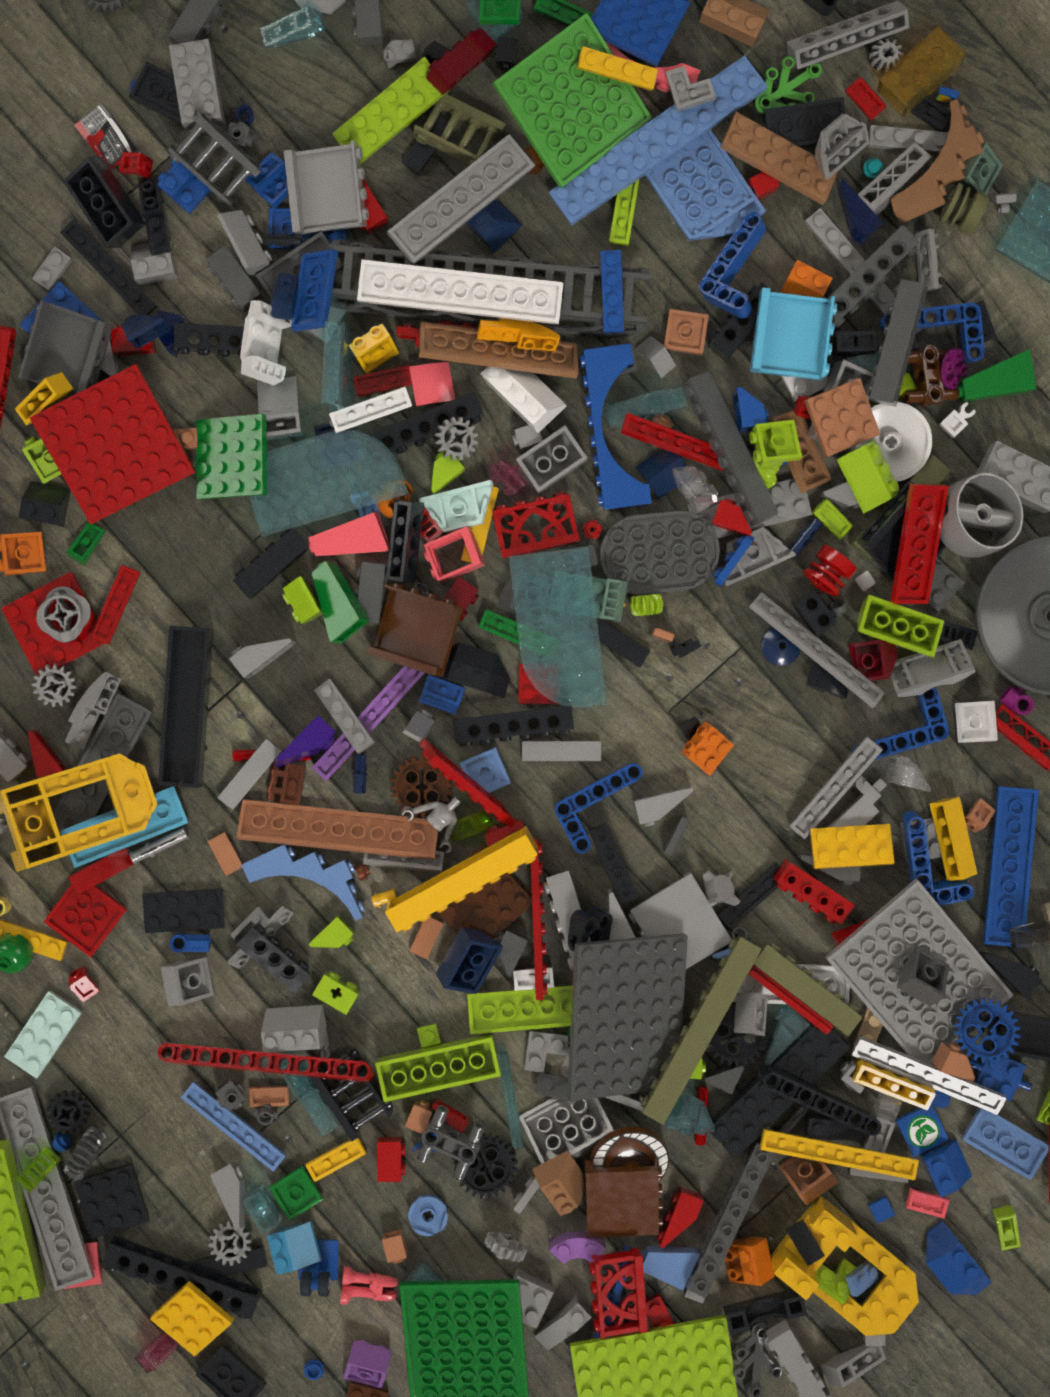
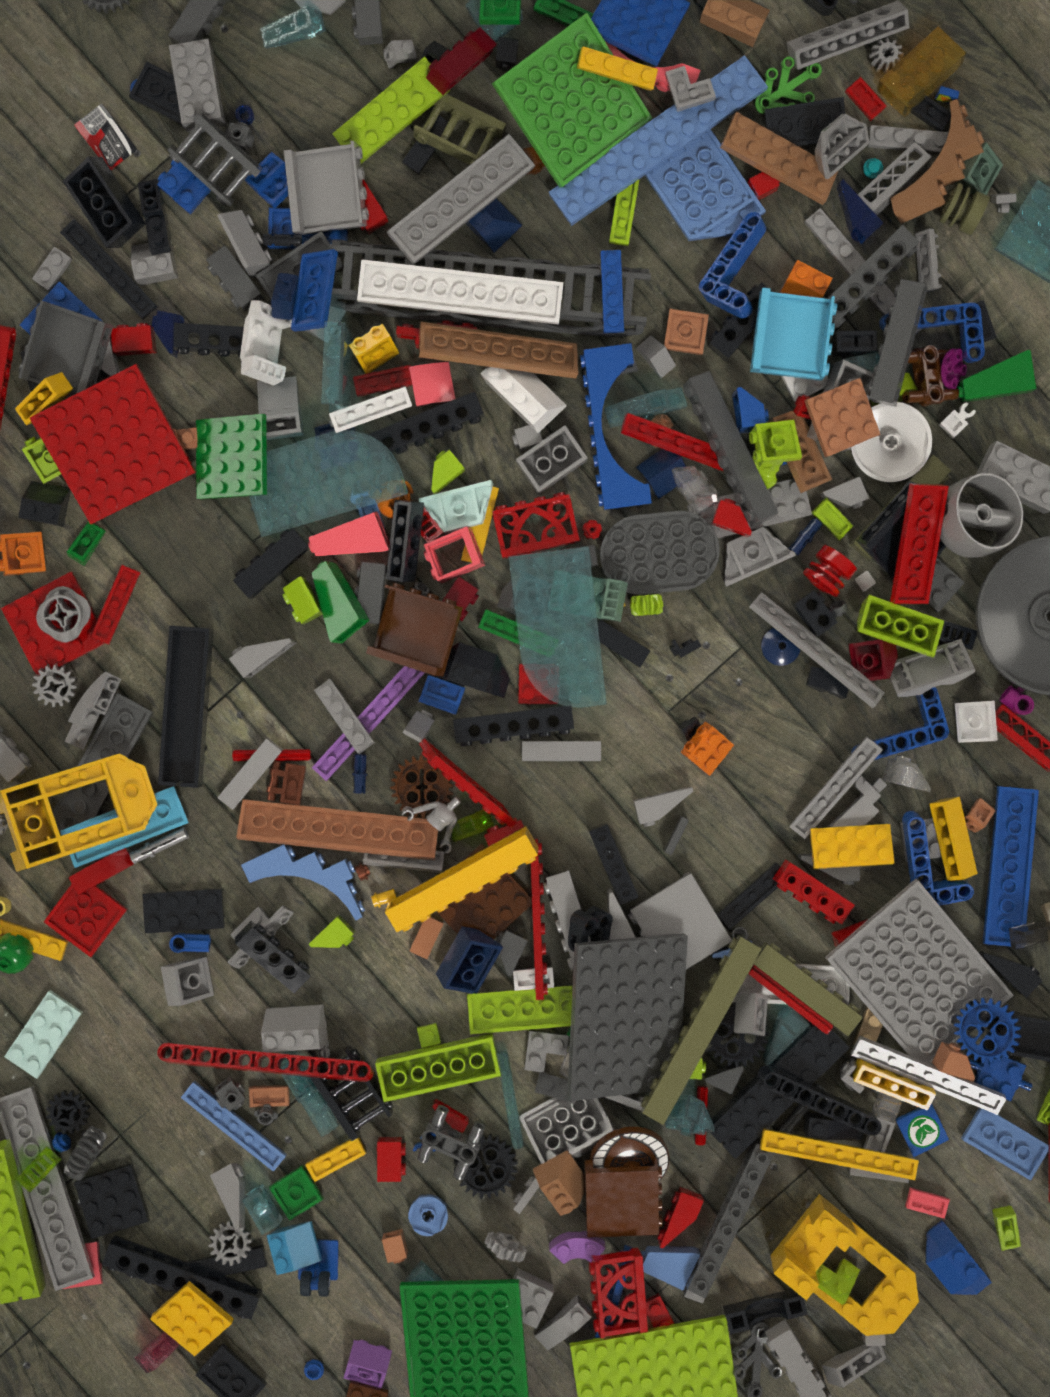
red slope [28,730,67,779] -> none
bracket [68,966,100,1002] -> none
red bracket [119,152,153,179] -> none
dark blue slope [121,315,172,349] -> none
nougat tile [207,832,243,876] -> none
dark purple slope [275,716,336,768] -> none
lime brick [312,971,360,1015] -> none
coral piece [340,1266,398,1305] -> none
nougat brick [405,1100,433,1134] -> none
light grey gear [434,417,478,461] -> none
medium blue plate [460,747,511,793] -> none
light orange slope [477,318,560,351] -> none
clear pink hips [489,458,527,497] -> none
blue beam [554,763,643,854] -> none
nougat tile [651,628,674,643] -> none
light grey piece [703,870,741,907] -> none
blue plate [713,534,754,587] -> none
orange slope [725,1236,775,1286] -> none
nougat slope [779,1156,838,1205] -> none
black tile [786,1219,825,1266] -> none
lime slope [837,439,900,513] -> none
medium blue plate [845,1260,879,1297] -> none
blue tile [867,1196,895,1224] -> none
dark grey slope [897,946,950,1007] -> none
blue slope [920,1139,972,1197] -> none
blue tile [932,1090,950,1108] -> none

